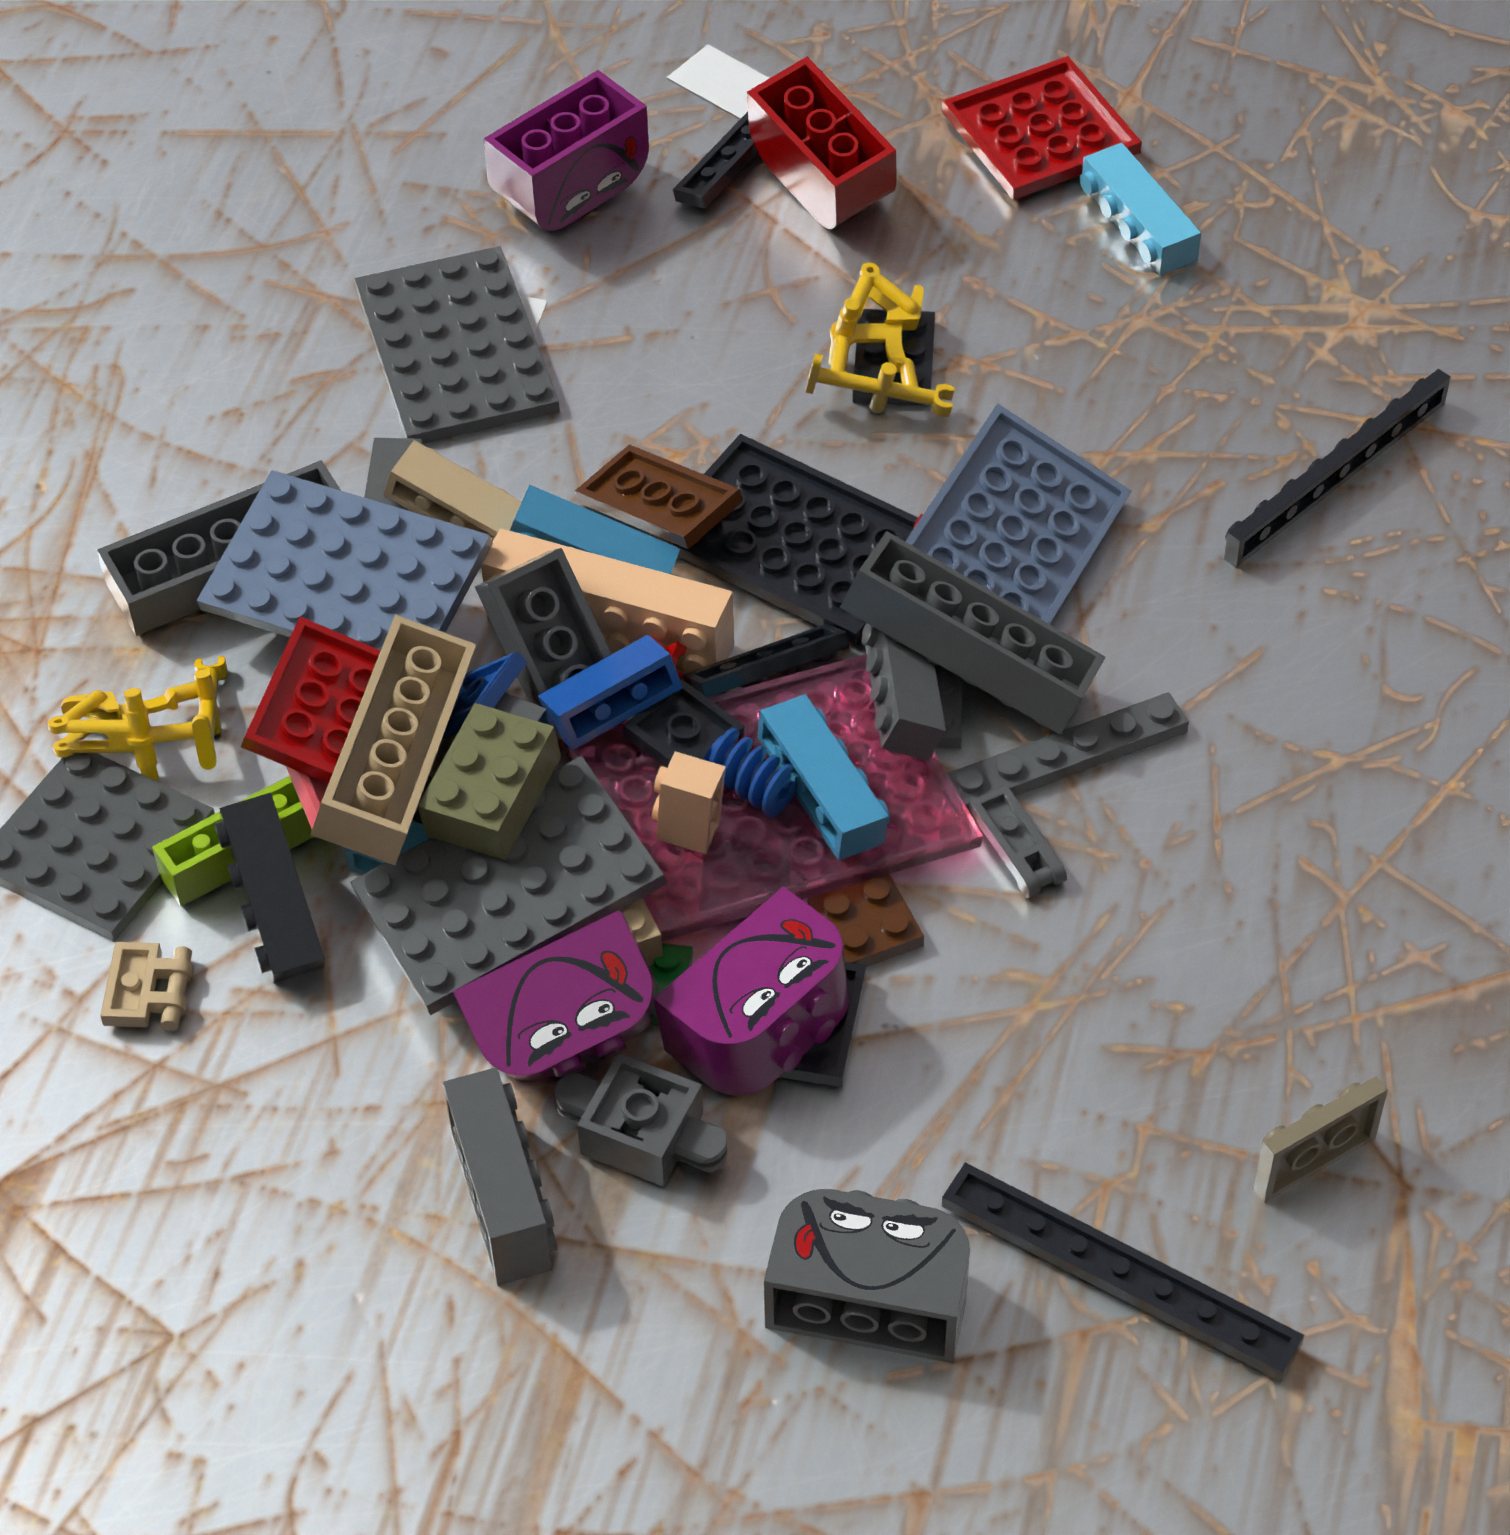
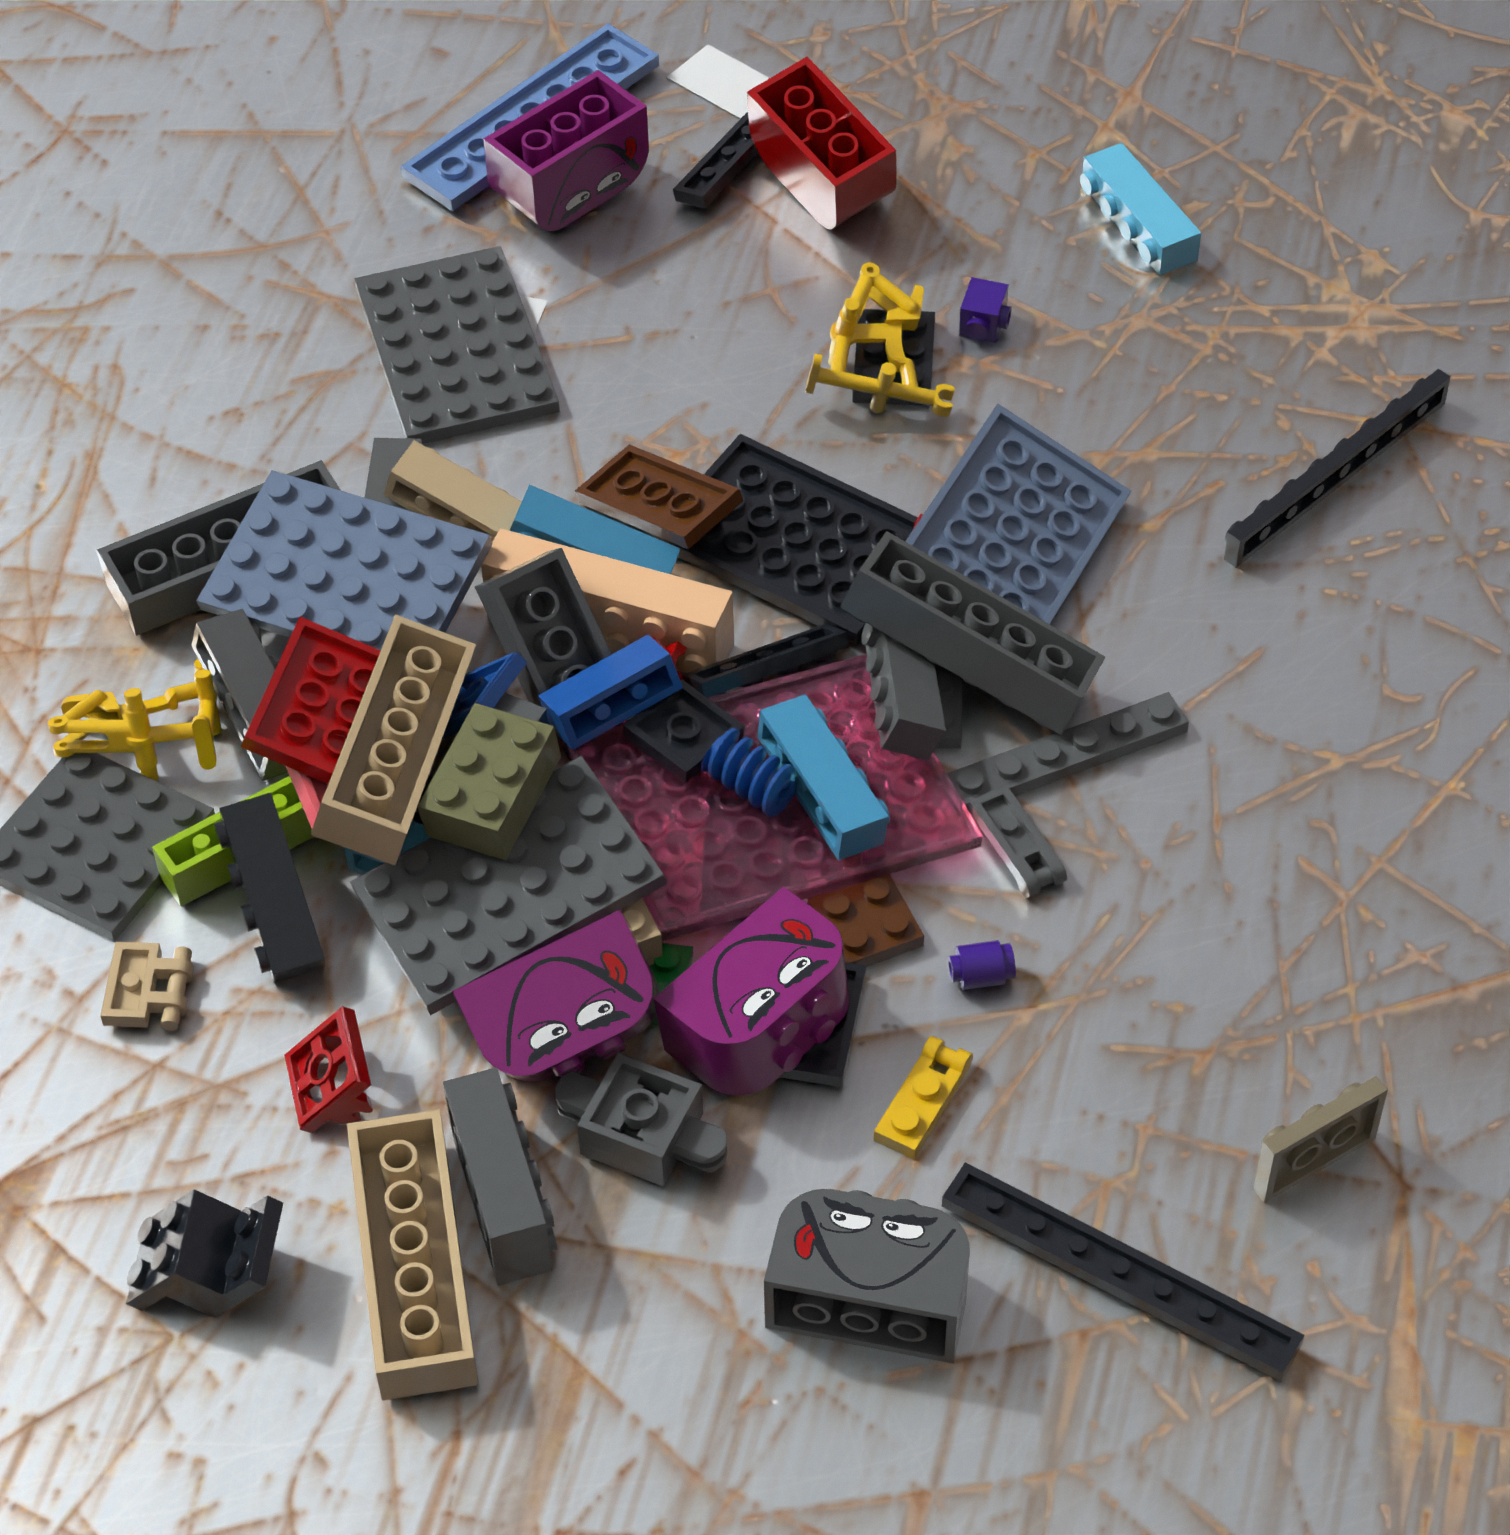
light nougat brick [652,751,726,854] -> none
red plate [942,56,1142,200] -> none
none -> black bracket [126,1189,283,1317]
none -> dark grey brick [191,608,288,781]
none -> red piece [284,1006,373,1133]
none -> tan brick [347,1109,479,1401]
none -> medium blue plate [400,23,659,211]
none -> yellow plate [873,1035,973,1160]
none -> dark purple brick [948,940,1016,990]
none -> dark purple brick [959,277,1012,343]

